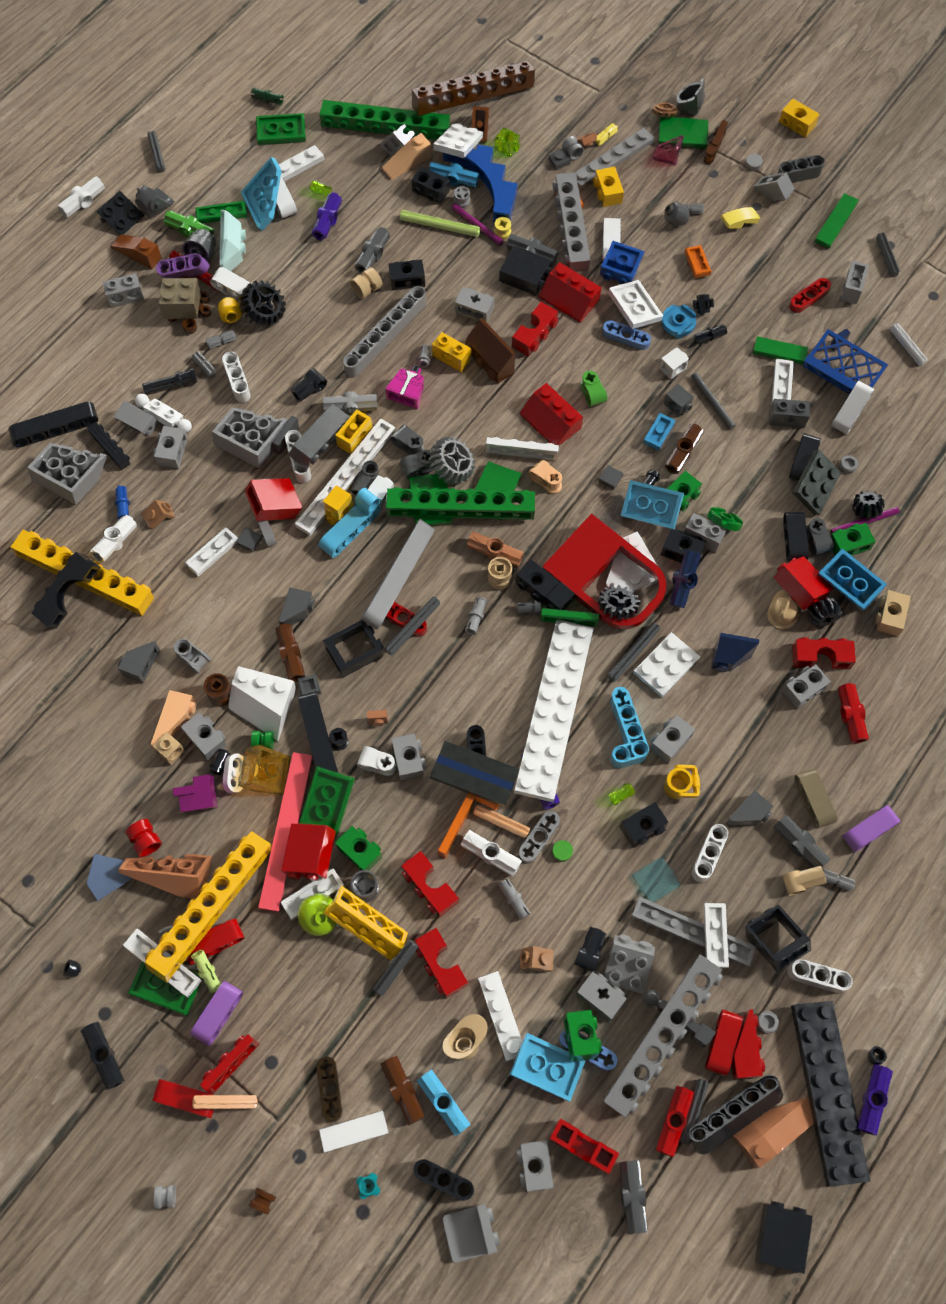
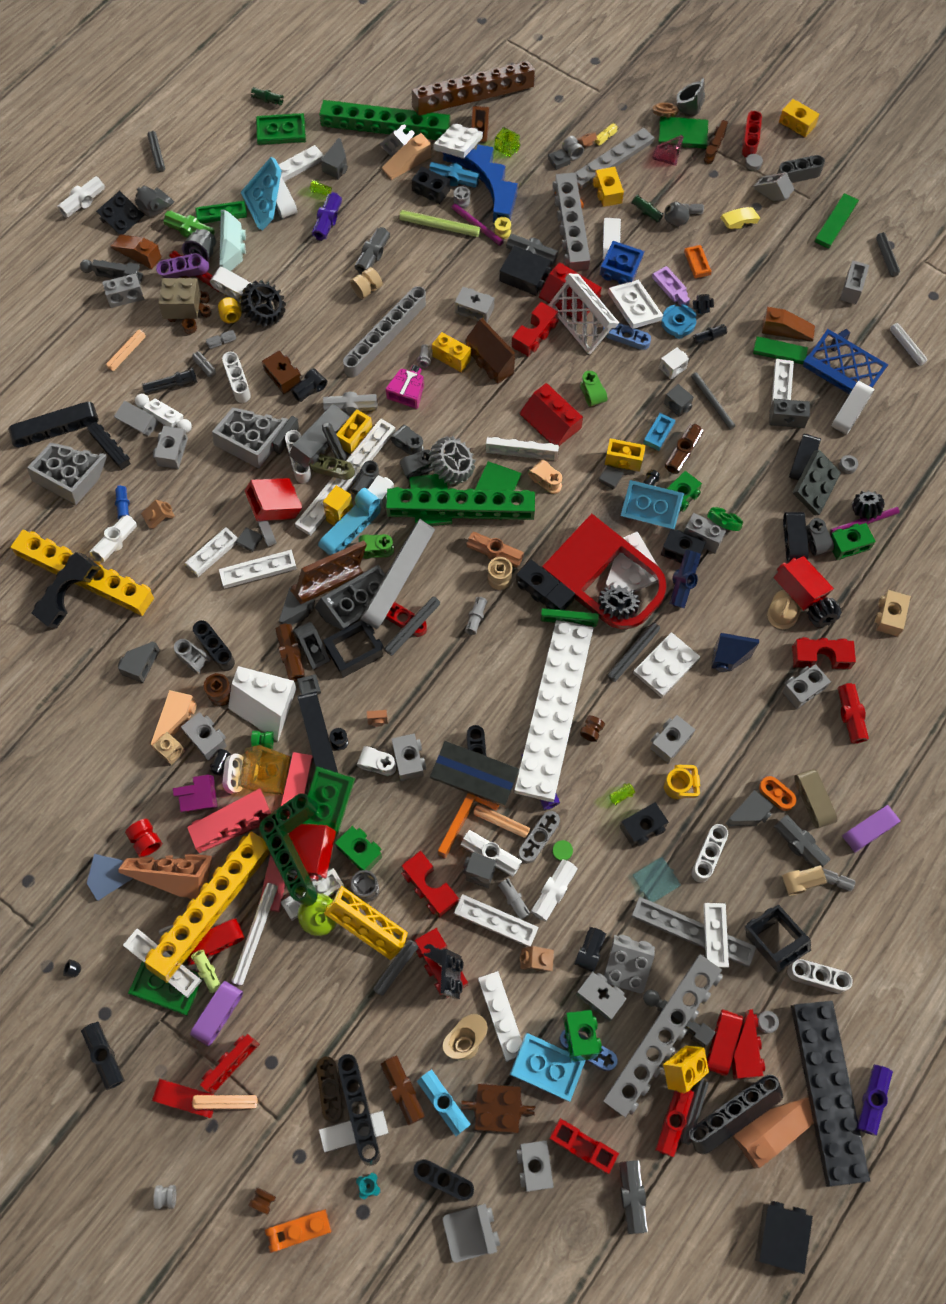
black brick [388,259,425,291] -> none
dark grey pin [518,600,541,615] -> none
medium azure beam [610,687,649,768] -> none
red beam [789,278,831,313] -> none
dark azure slope [818,549,887,611] -> none
black hinge [867,1046,887,1065] -> none
none -> dark grey plate [80,259,143,283]
none -> light nougat axle [106,330,146,371]
none -> coral wedge [187,788,271,854]
none -> black beam [193,620,235,671]
none -> white plate [219,550,297,589]
none -> white axle [232,883,278,985]
none -> dark green beam [259,793,318,906]
none -> reddish brown brick [262,350,301,395]
none -> orange plate [265,1209,332,1253]
none -> reddish brown fence [290,540,367,604]
none -> dark grey slope [294,622,330,669]
none -> olive beam [310,454,355,480]
none -> dark grey wedge [315,565,386,630]
none -> dark grey slope [321,138,348,180]
none -> dark grey axle [322,422,348,461]
none -> black beam [338,1054,381,1166]
none -> bright green piece [358,534,394,559]
none -> black plate [423,944,464,999]
none -> white plate [454,894,538,947]
none -> reddish brown plate [461,1084,535,1133]
none -> dark grey brick [463,852,496,888]
none -> white piece [531,859,578,921]
none -> white fence [548,273,619,354]
none -> reddish brown wheel [579,715,605,742]
none -> yellow brick [605,438,646,472]
none -> dark green pin [631,194,664,223]
none -> lavender hinge [652,266,690,306]
none -> yellow brick [663,1045,709,1093]
none -> red beam [742,111,762,158]
none -> orange plate [759,776,796,811]
none -> dark orange slope [762,307,815,341]

